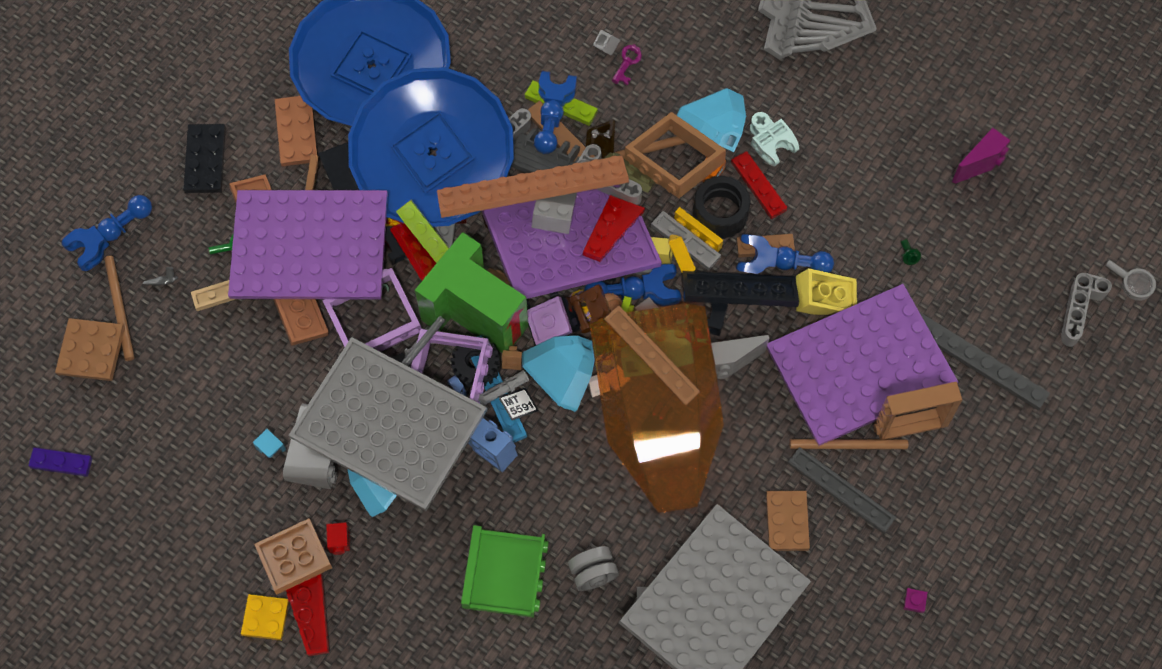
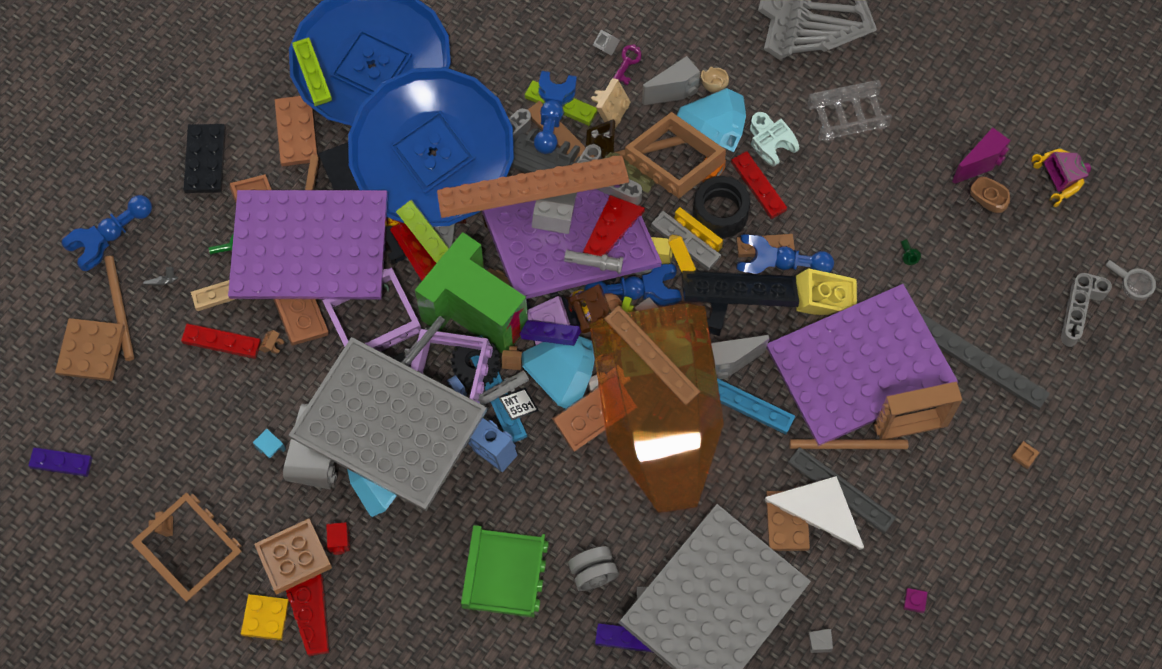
none -> medium nougat window [131,492,242,603]
none -> medium nougat tile [149,512,173,537]
none -> red plate [181,324,261,359]
none -> medium nougat tile [259,330,284,354]
none -> lime plate [292,38,332,106]
none -> dark purple plate [520,320,581,346]
none -> nougat plate [552,375,637,452]
none -> light grey pin [564,250,624,274]
none -> tan plate [591,78,631,129]
none -> dark purple plate [595,623,654,653]
none -> light grey slope [642,56,700,105]
none -> dark azure plate [685,365,795,435]
none -> tan hair [701,67,729,93]
none -> white tile [765,476,864,550]
none -> clear fence [807,80,892,141]
none -> light grey slope [809,629,833,653]
none -> medium nougat piece [970,177,1010,213]
none -> medium nougat tile [1011,441,1040,469]
none -> magenta torso [1031,149,1091,207]

